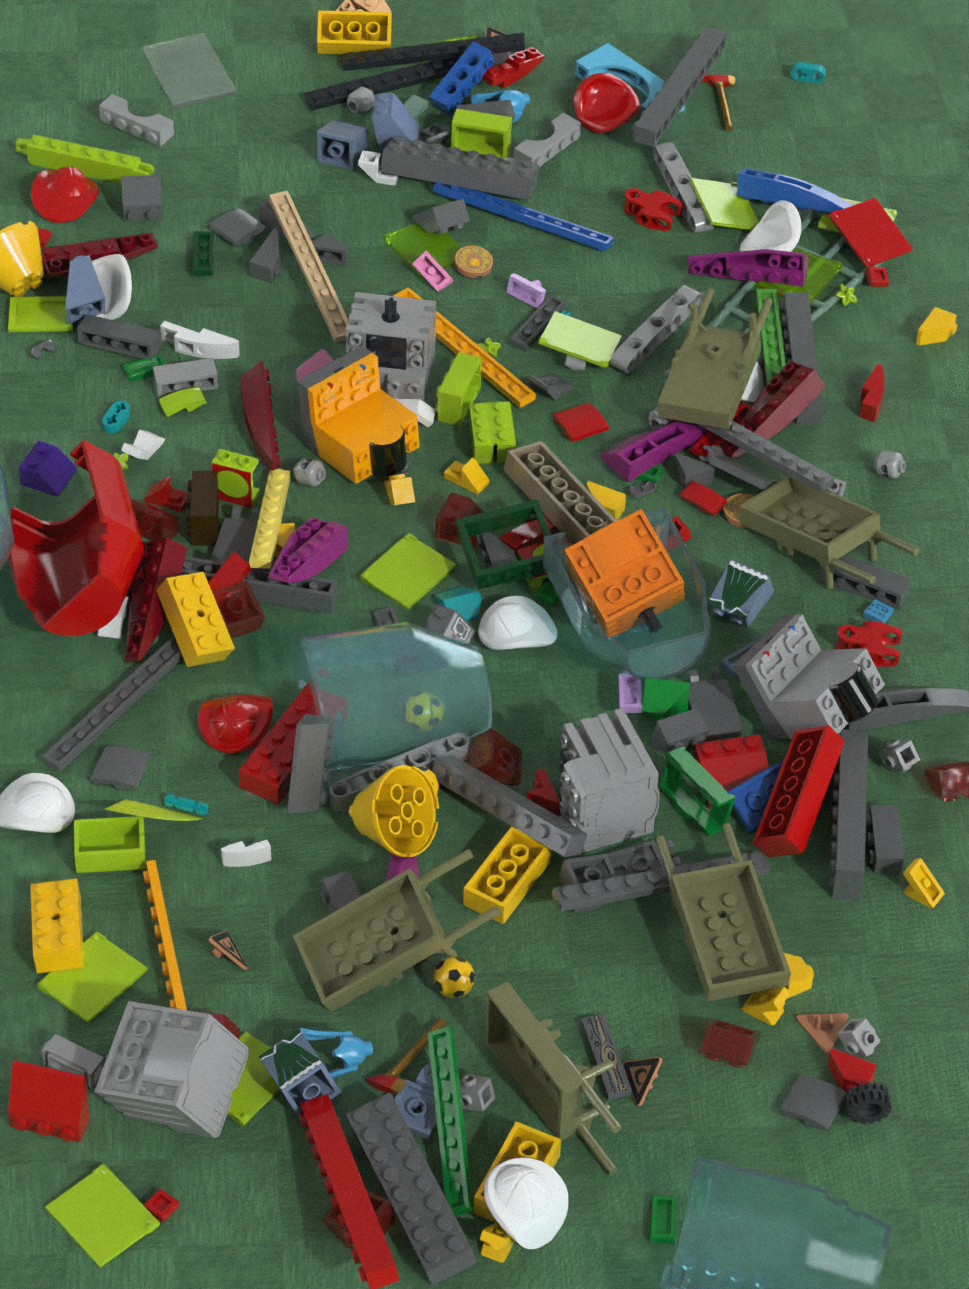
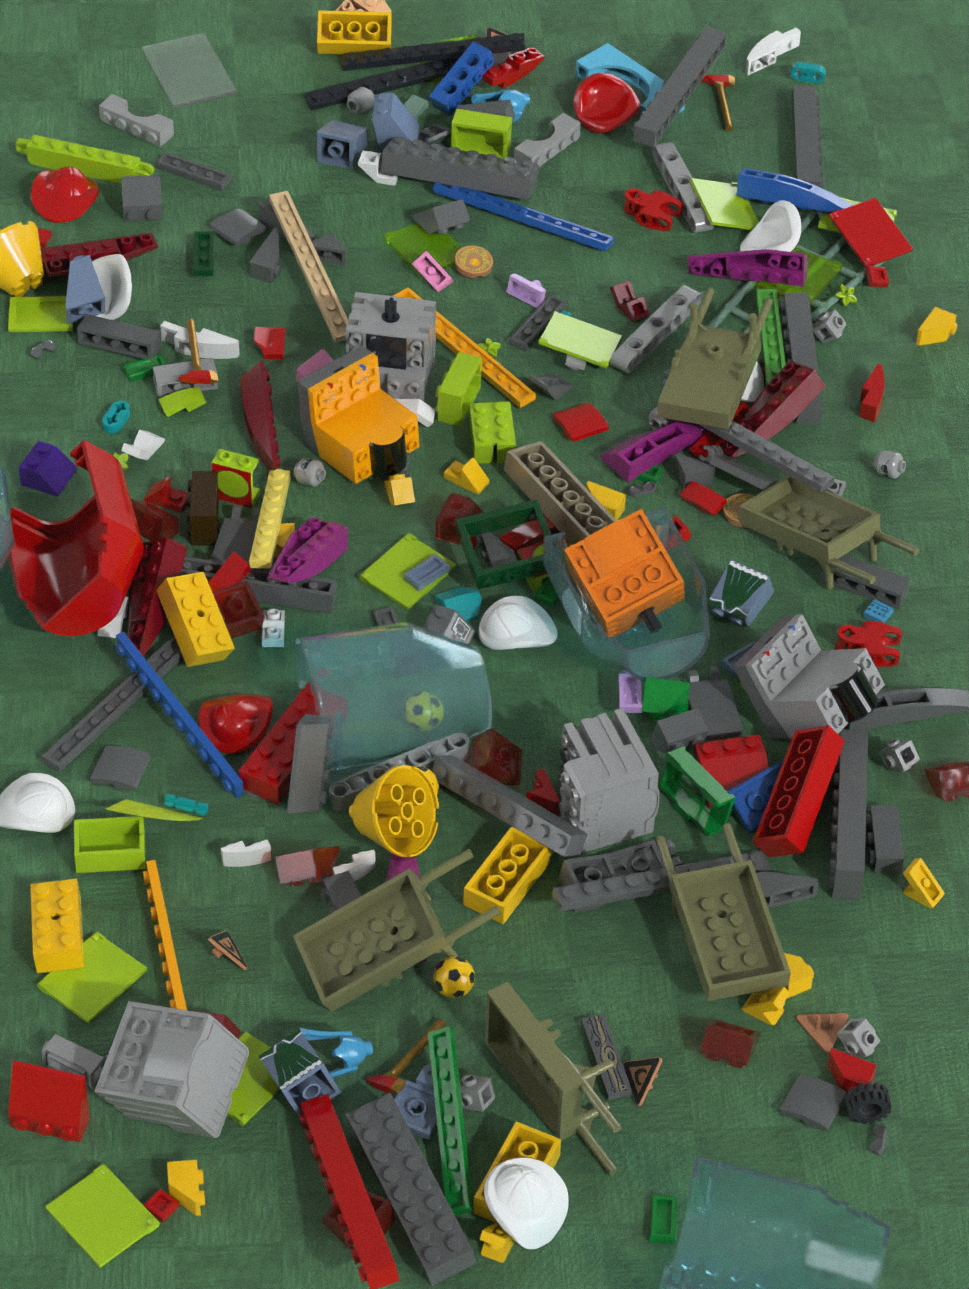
none -> blue plate [115,632,243,798]
none -> dark grey tile [155,152,231,191]
none -> yellow slope [167,1160,205,1216]
none -> piece [179,319,218,384]
none -> red slope [254,327,286,360]
none -> white slope [262,609,285,647]
none -> clear red slope [275,846,340,887]
none -> white slope [332,850,375,882]
none -> sand blue tile [404,554,450,591]
none -> dark red slope [610,280,650,322]
none -> white slope [745,28,801,75]
none -> dark grey slope [756,871,818,908]
none -> dark grey brick [792,86,823,189]
none -> light grey brick [813,309,847,344]
none -> dark grey piece [869,1124,889,1157]

